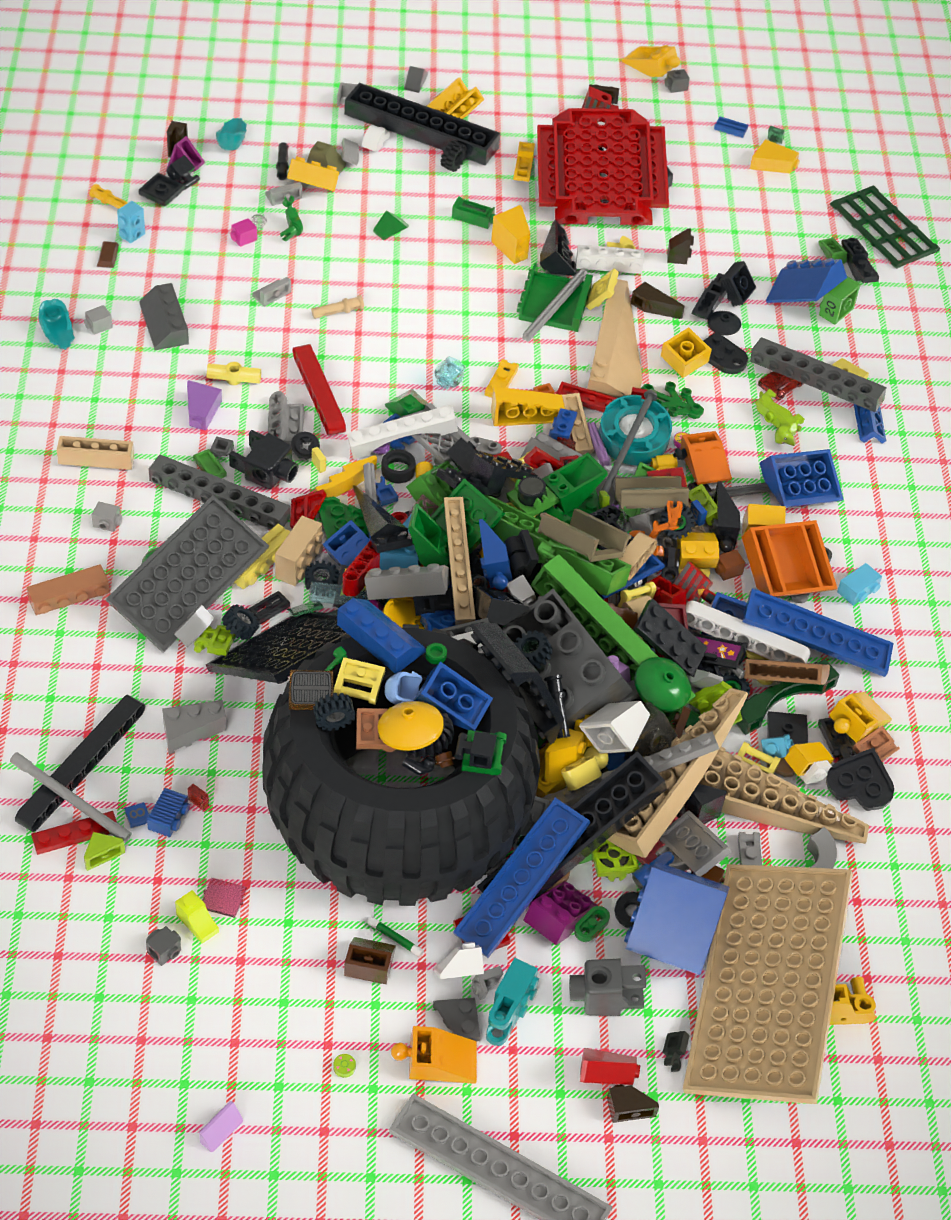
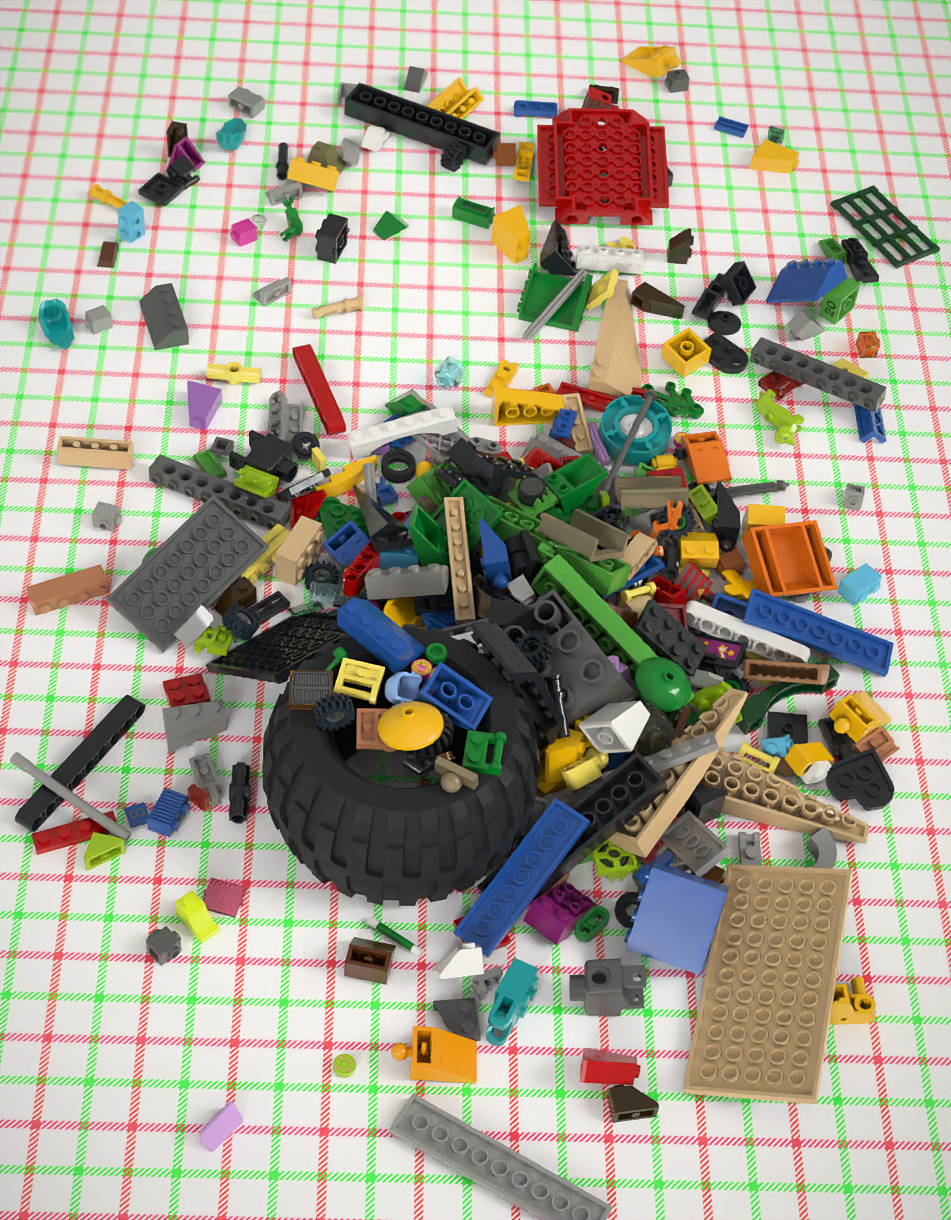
black brick [454,731,497,769] -> none
pearl dark grey plate [662,1031,690,1072] -> none
blue tile [690,500,707,526] -> none
blue slope [759,449,844,508] -> none
none -> red plate [162,673,211,707]
none -> light grey hinge [189,753,222,806]
none -> dark brown slope [214,576,257,618]
none -> light grey brick [228,86,265,118]
none -> black piece [229,762,251,824]
none -> lime hinge [234,465,279,498]
none -> plate [275,468,332,501]
none -> black brick [315,213,350,264]
none -> tile [411,659,432,680]
none -> dark tan tile [435,756,478,793]
none -> dark orange brick [493,143,516,166]
none -> blue plate [513,100,557,117]
none -> yellow piece [721,570,760,602]
none -> light grey slope [787,310,825,340]
none -> light grey bracket [843,483,865,510]
none -> clear orange brick [856,331,880,358]

